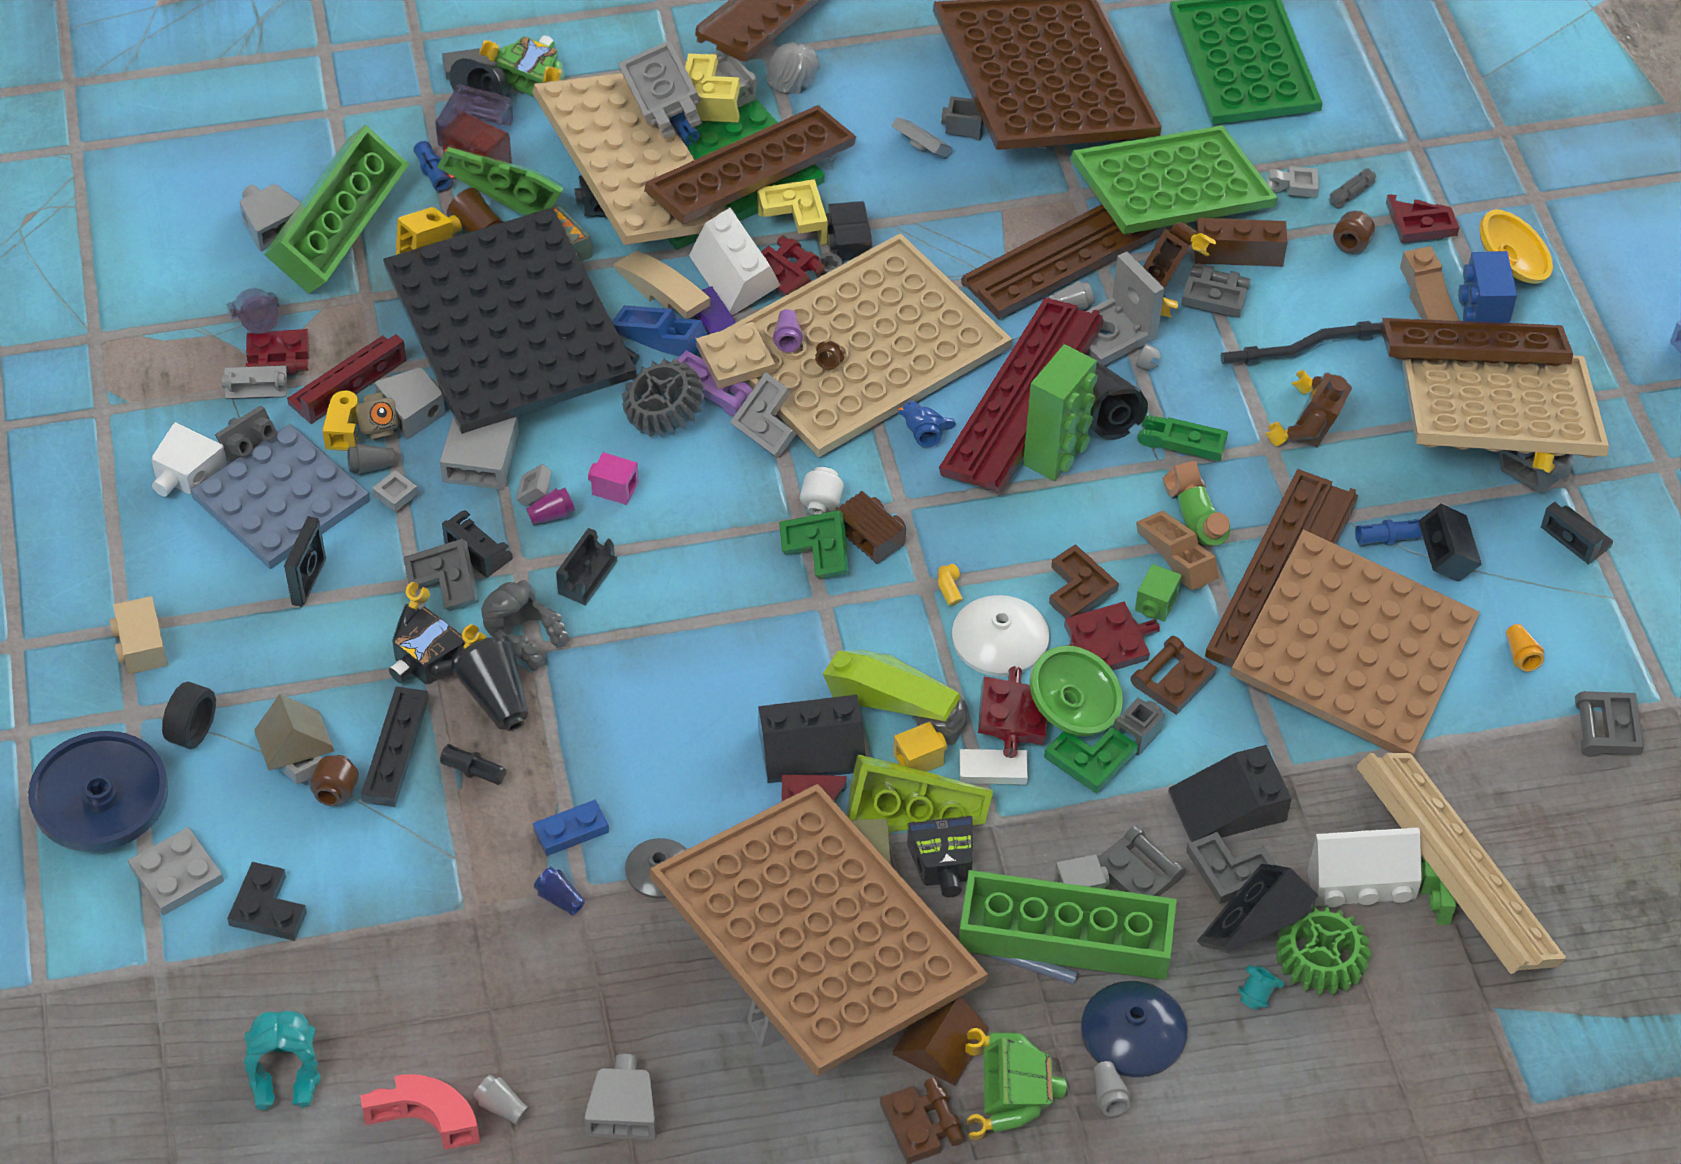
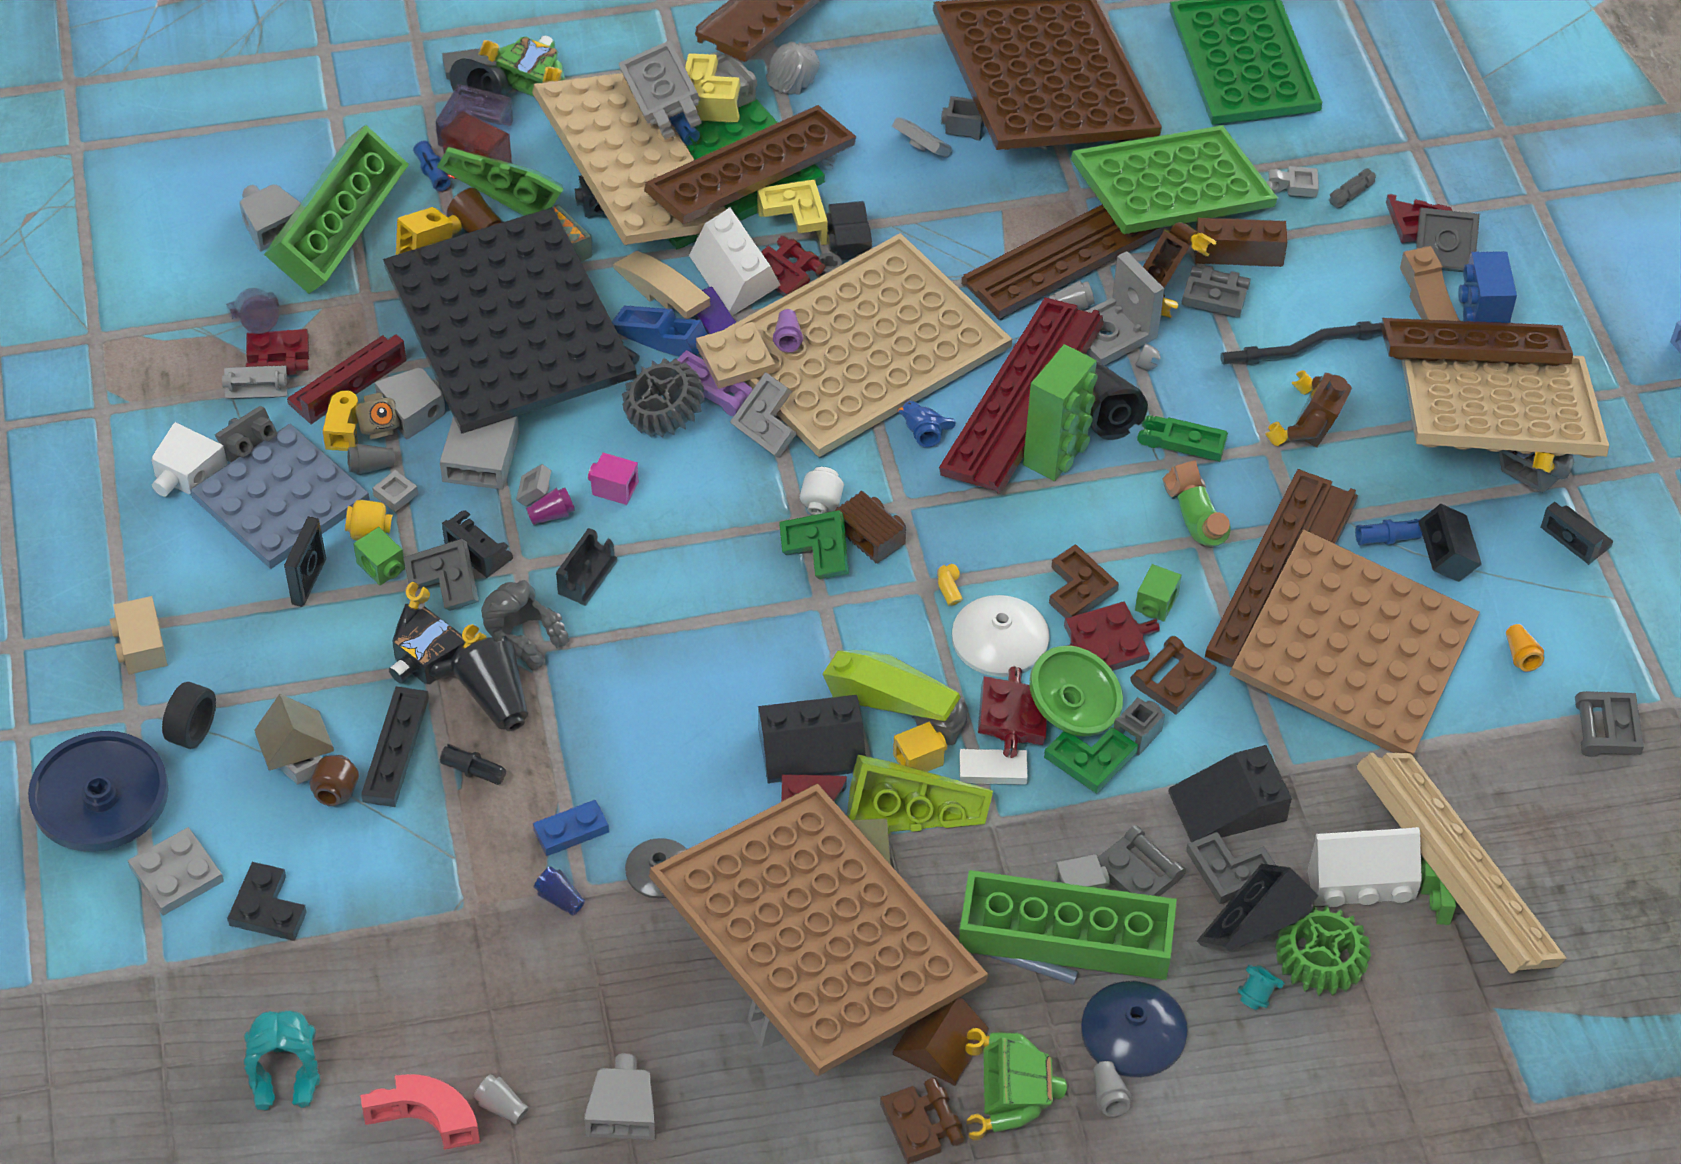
reddish brown plate [815,341,845,370] -> none
black torso [907,816,973,897] -> none
medium nougat slope [1136,510,1219,590] -> none
reddish brown head [1333,210,1375,254] -> none
yellow dish [1479,210,1553,284] -> none
none -> yellow head [345,500,392,541]
none -> bright green brick [353,527,405,585]
none -> dark grey plate [1416,208,1480,272]

